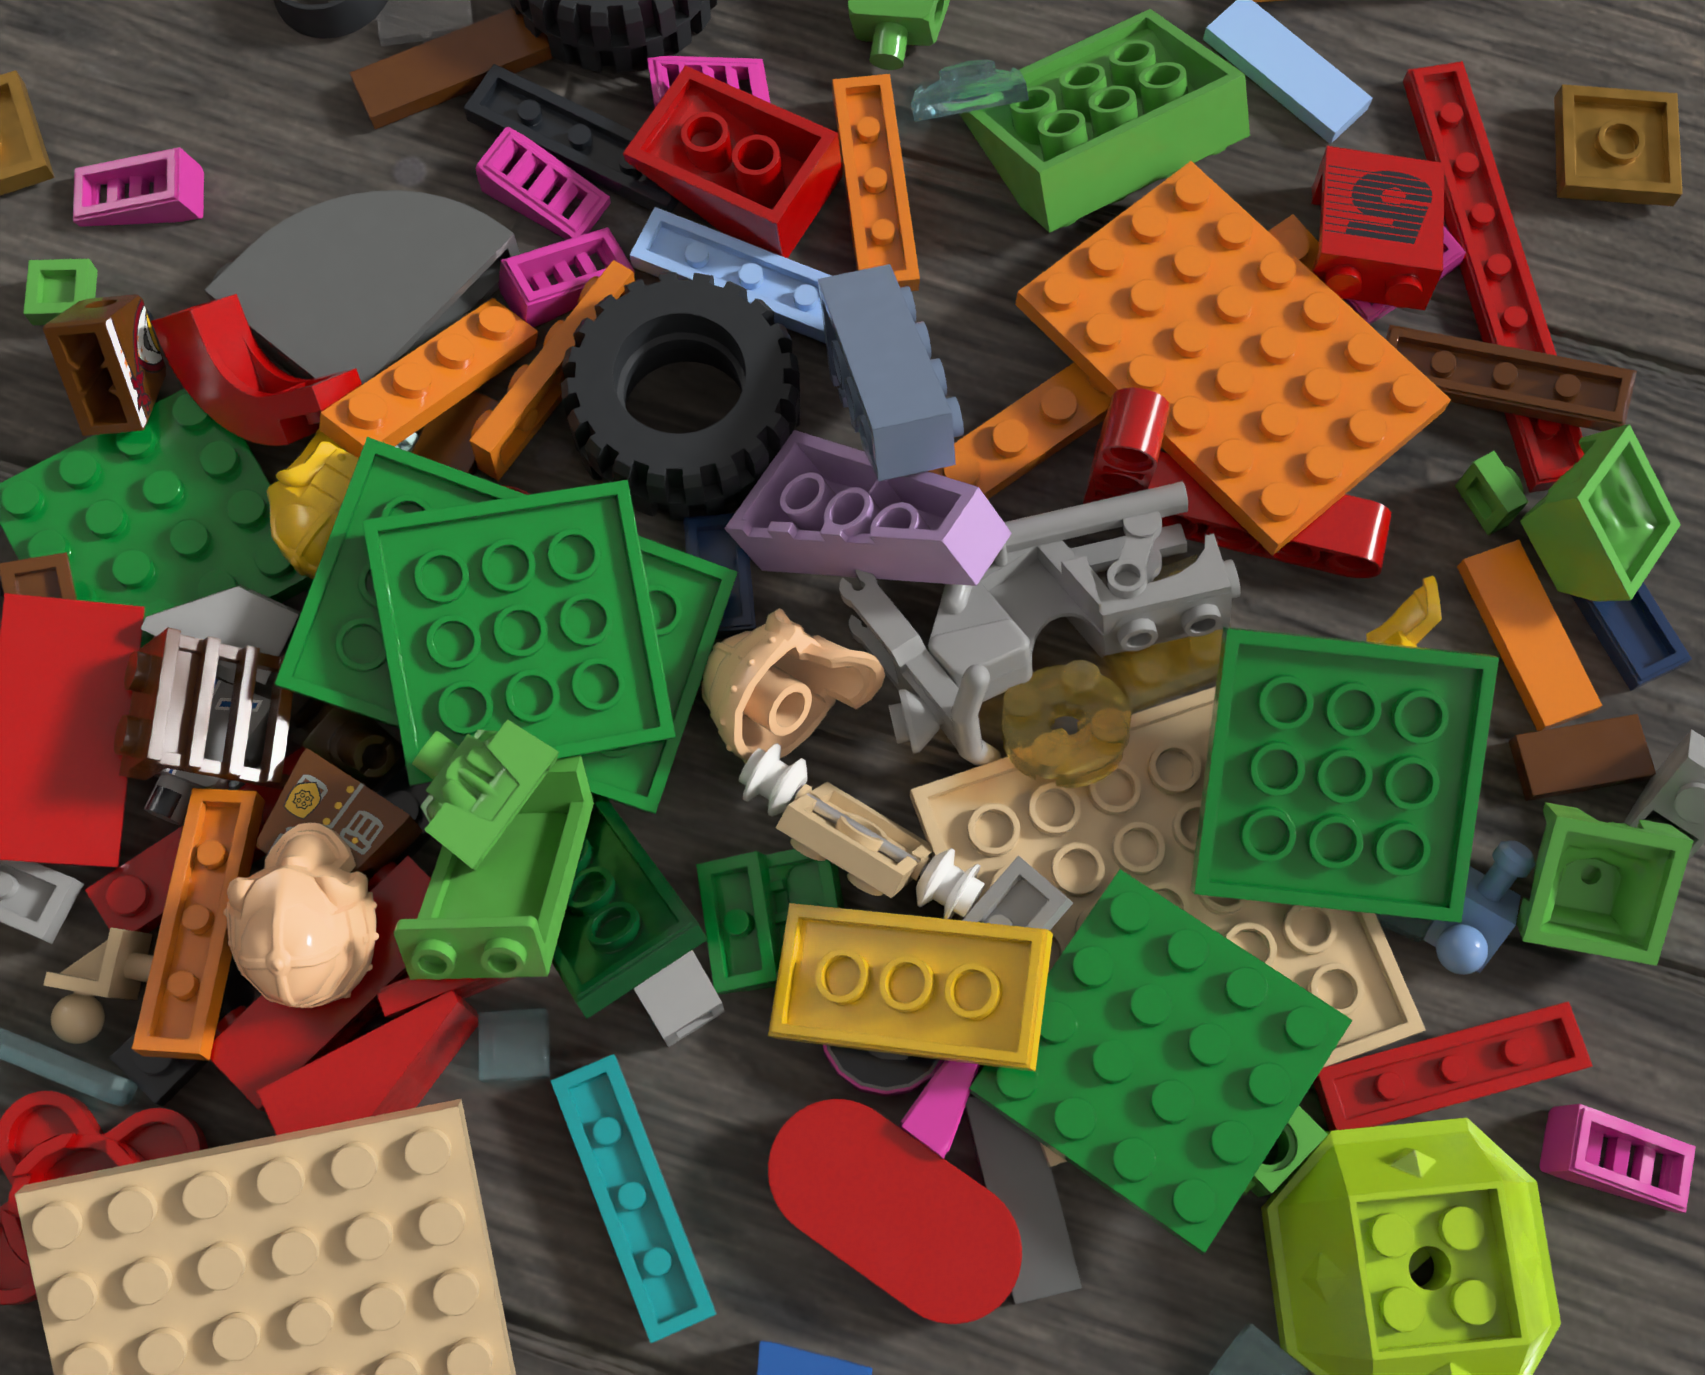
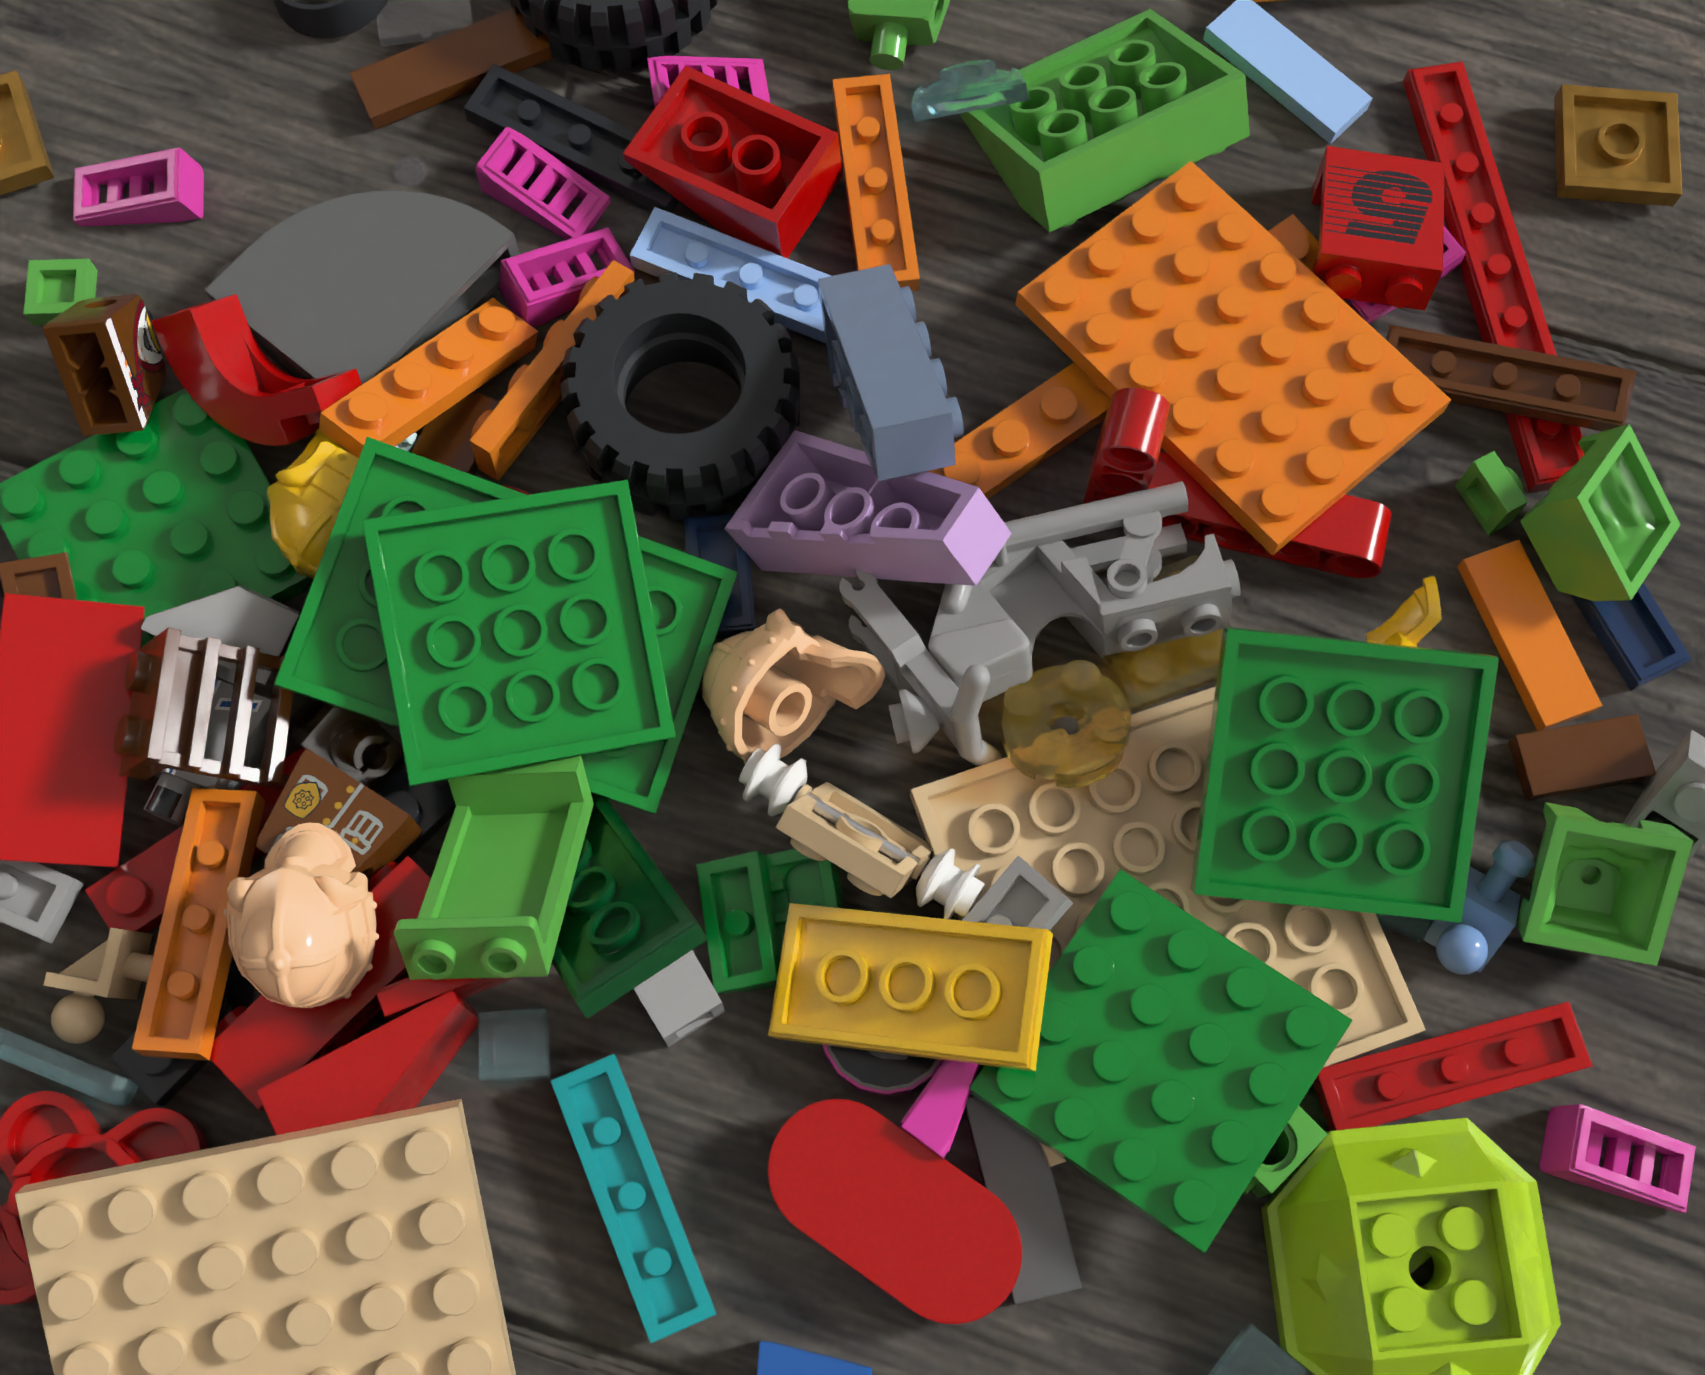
bright green brick [412,719,559,871] -> none

